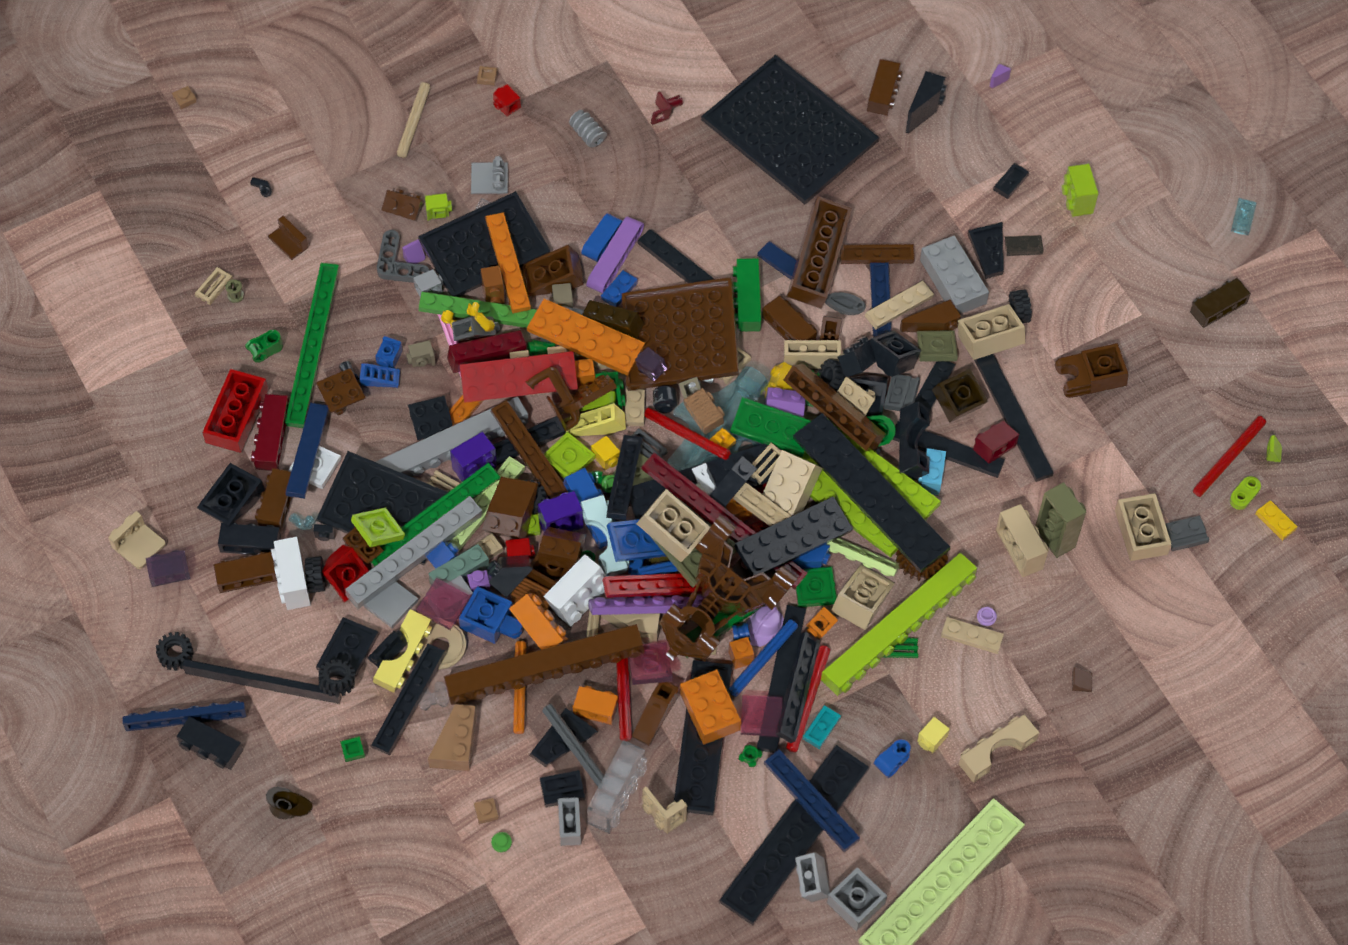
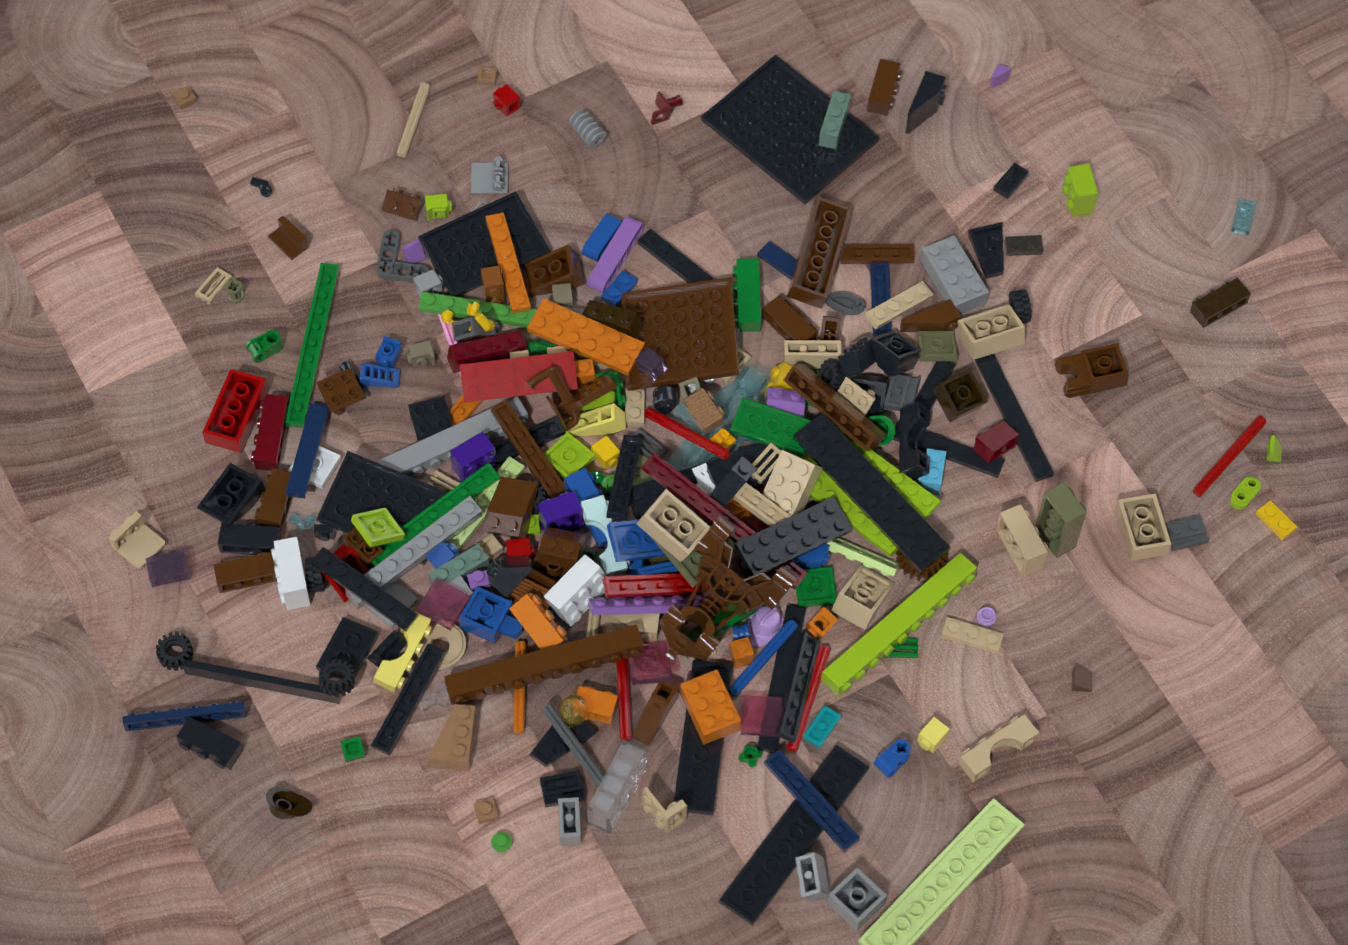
none -> black plate [311,547,418,632]
none -> clear yellow hair [559,695,592,725]
none -> sand green brick [819,91,851,149]

